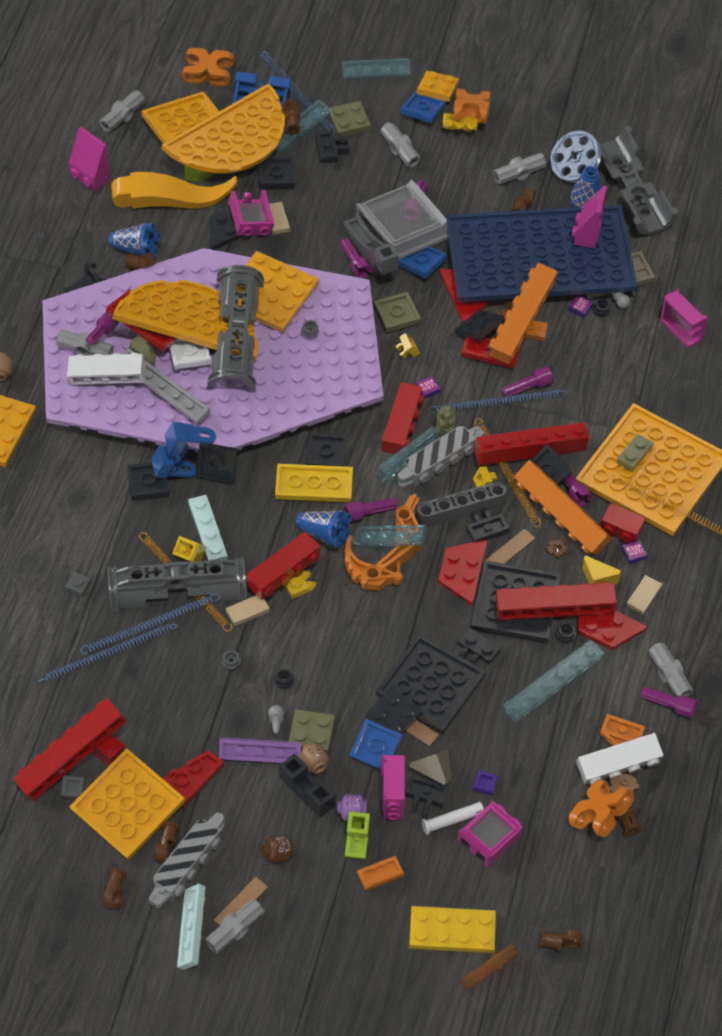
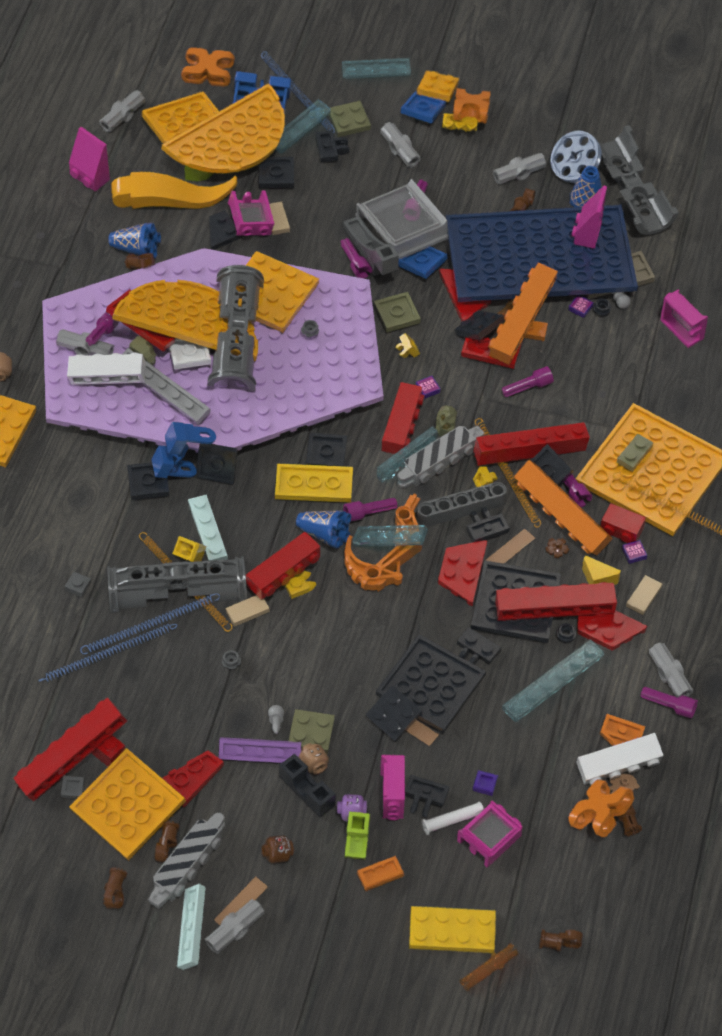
black hair [63,263,107,293] -> none
black plate [274,669,294,689] -> none
reddish brown connector [281,99,301,135] -> none
blue plate [349,719,403,770] -> none
dark tan slope [409,750,452,785] -> none
medium blue piece [429,390,567,413] -> none

